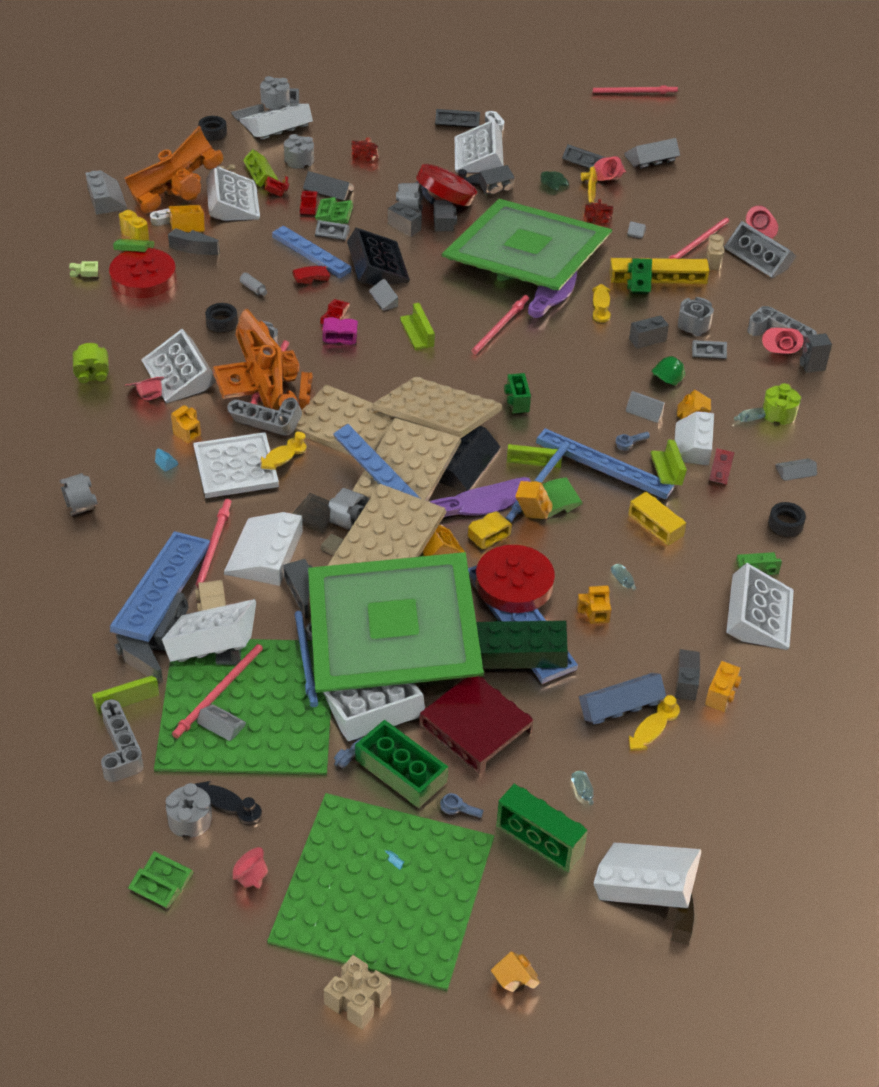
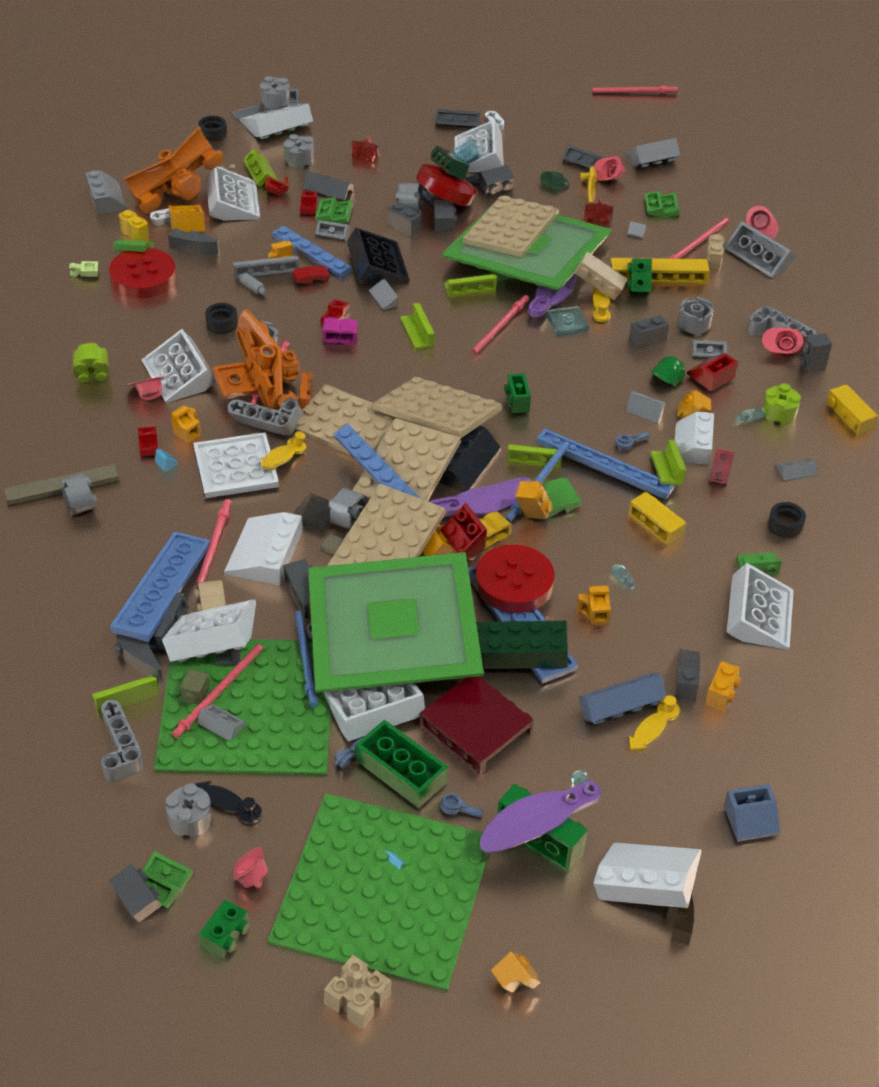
none -> dark tan tile [4,464,119,505]
none -> dark grey brick [109,864,162,922]
none -> red slope [138,426,158,457]
none -> olive brick [180,669,210,705]
none -> green brick [198,899,250,959]
none -> light grey tile [233,256,299,279]
none -> light orange brick [268,241,293,259]
none -> dark green brick [430,145,470,180]
none -> red slope [440,503,487,560]
none -> lime panel [444,274,497,297]
none -> clear light blue tile [452,139,481,164]
none -> tan plate [463,196,559,258]
none -> medium lavender plant [480,781,601,853]
none -> clear light blue tile [547,306,589,336]
none -> tan brick [573,252,628,300]
none -> bright green slope [645,191,680,217]
none -> red slope [687,353,738,392]
none -> sand blue slope [724,784,780,842]
none -> yellow brick [826,384,878,435]

